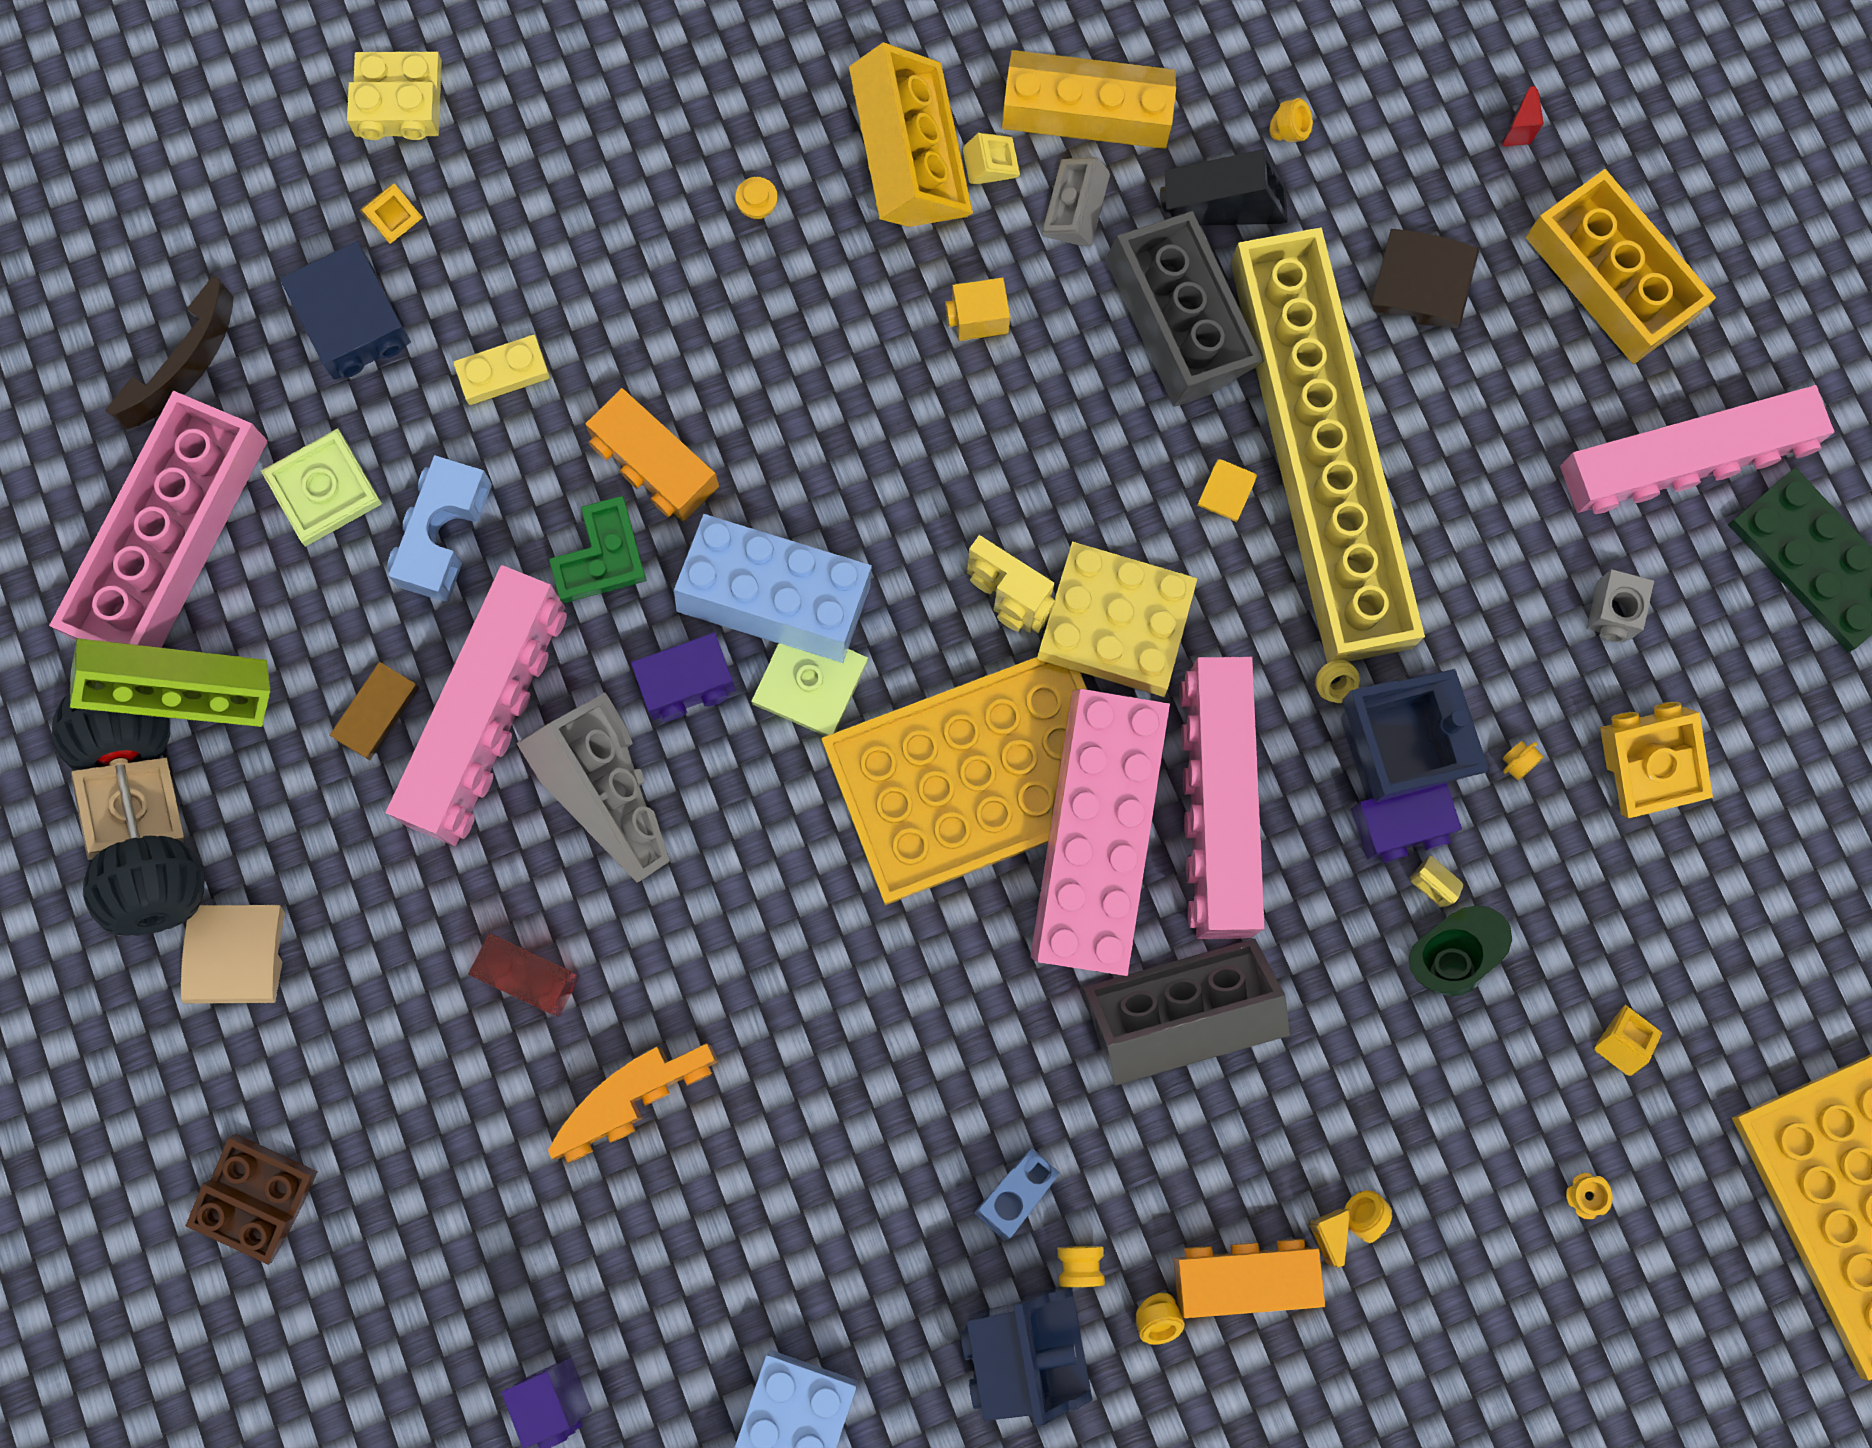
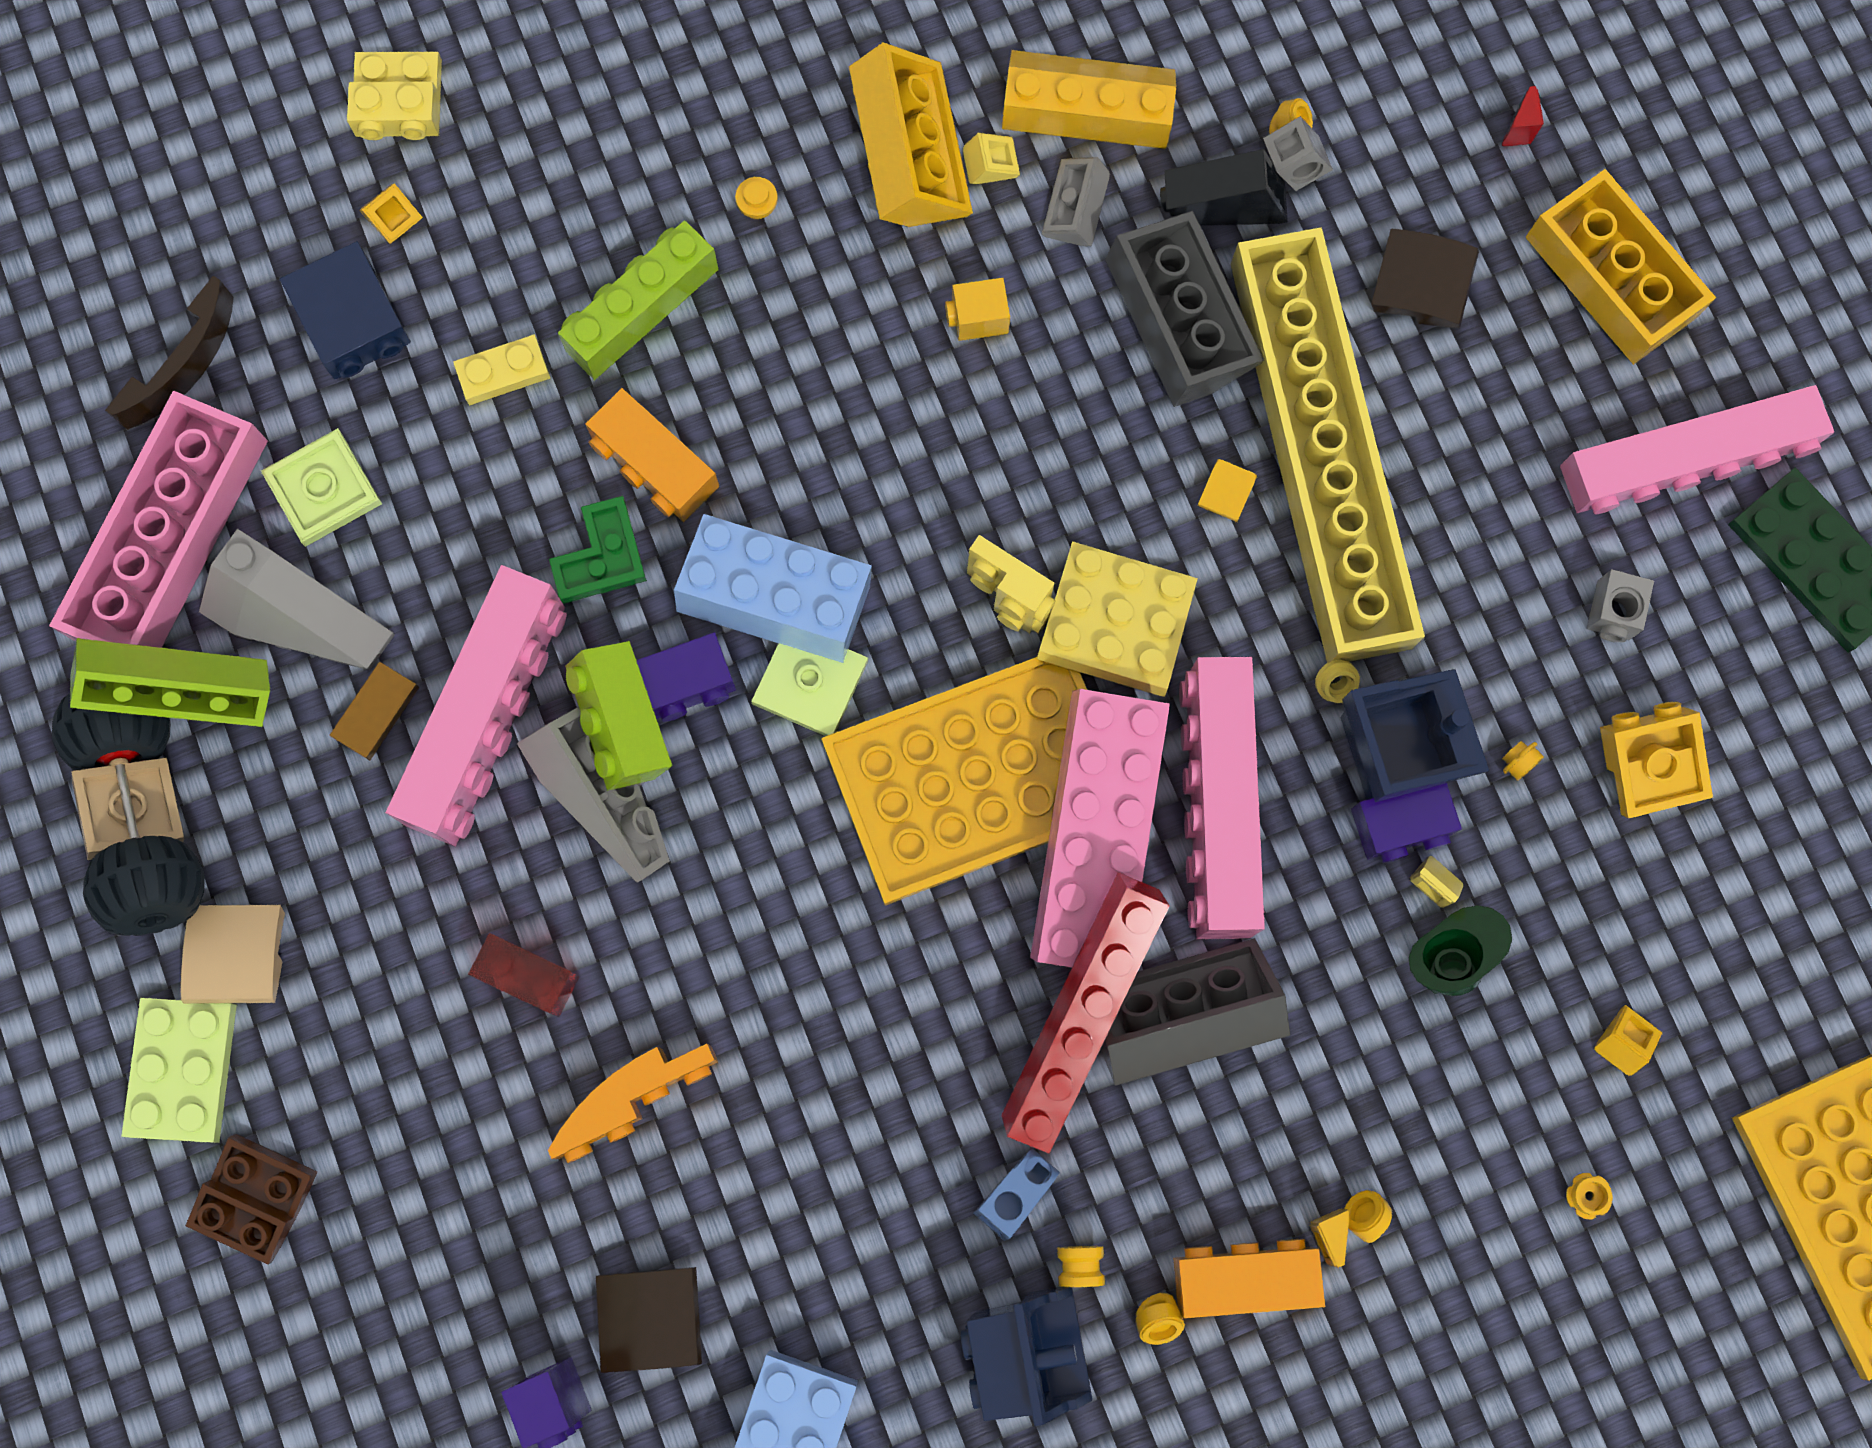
light blue arch [387,455,492,603] -> none
none -> yellowish green plate [121,998,237,1143]
none -> light grey wedge [199,529,395,670]
none -> lime brick [558,220,719,381]
none -> lime brick [565,641,672,791]
none -> dark brown slope [596,1267,702,1373]
none -> brick [1001,872,1170,1154]
none -> light grey brick [1263,116,1333,191]

